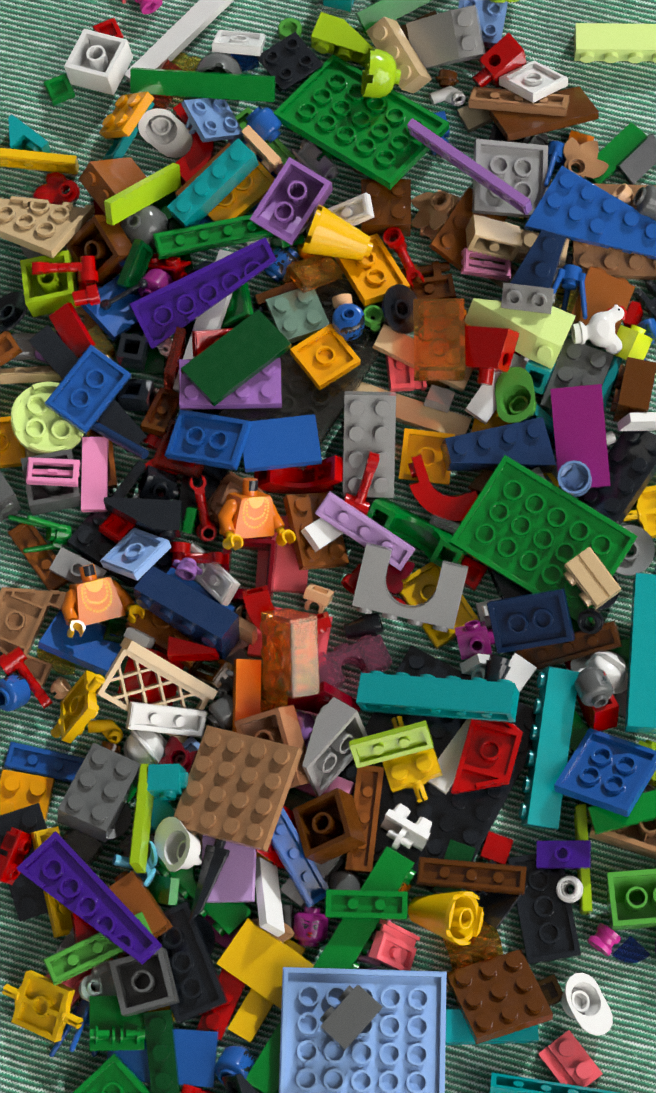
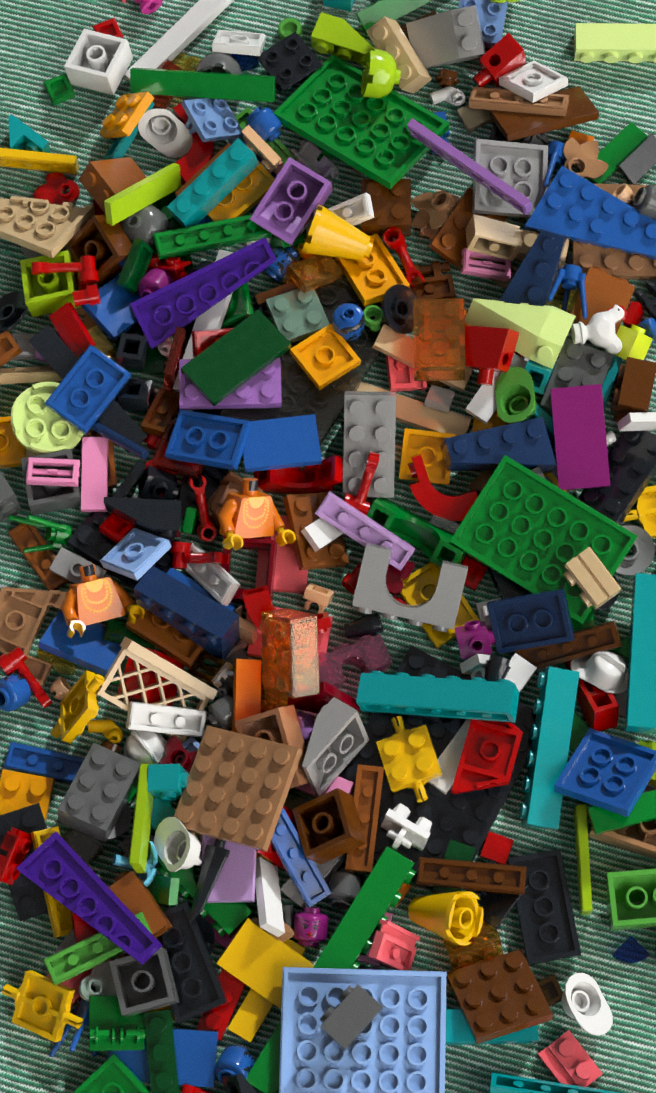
black hinge [100,279,148,310] -> none
light grey tile [123,627,156,648] -> none
red piece [167,636,219,662] -> none
medium lavender plate [173,558,203,581] -> none
green plate [325,889,408,920] -> none
light nougat hinge [332,294,353,309] -> none
lime plate [349,720,434,768] -> none
light grey hinge [501,283,555,314] -> none
dark purple plate [536,840,591,869] -> none
white plate [556,876,583,903] -> none
medium blue wheel [557,460,592,497] -> none
dark grey head [575,667,613,708] -> none
black plate [578,608,604,634] -> none
dark pink wheel [587,923,621,957] -> none

